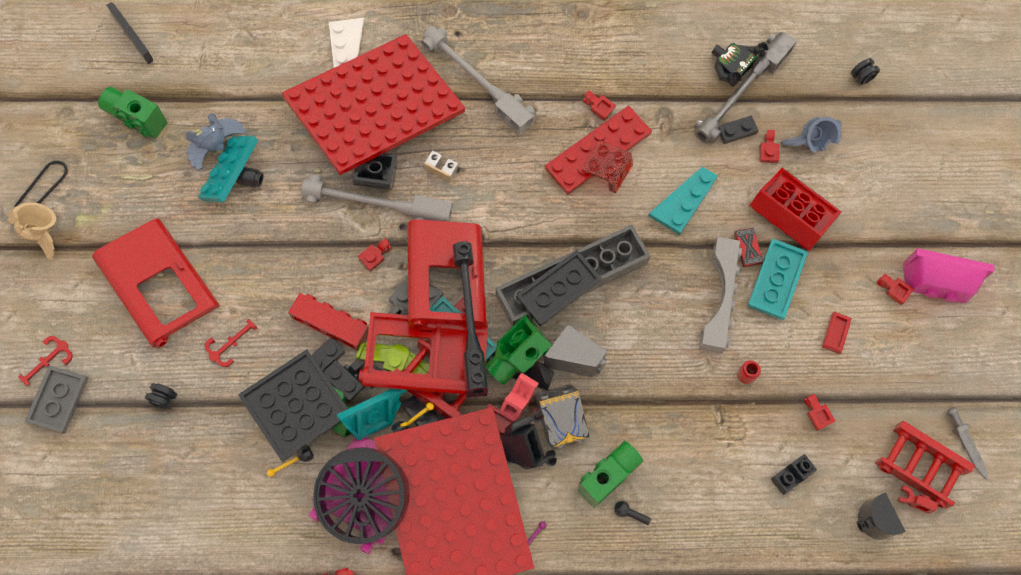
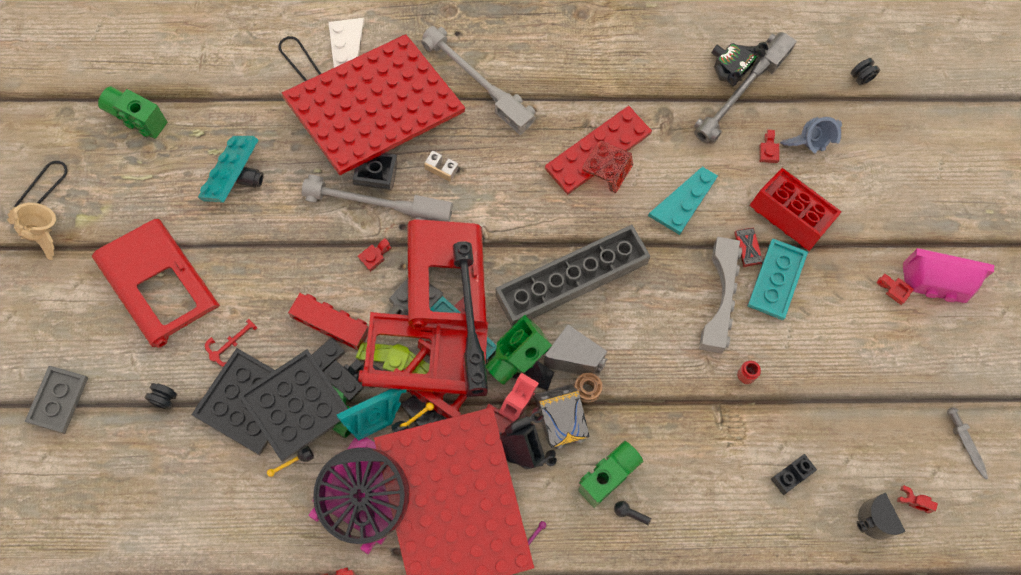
piece [18,336,73,386] -> none
black tile [106,2,153,64] -> none
sand blue helmet [186,114,247,171] -> none
black plate [516,250,602,327] -> none
red plate [583,90,616,121] -> none
black plate [720,115,759,144] -> none
red plate [804,394,836,431] -> none
red tile [821,312,852,354] -> none
red fence [875,420,975,509] -> none
none -> black plate [191,348,274,456]
none -> black piece [278,36,321,81]
none -> medium nougat wheel [574,373,602,403]

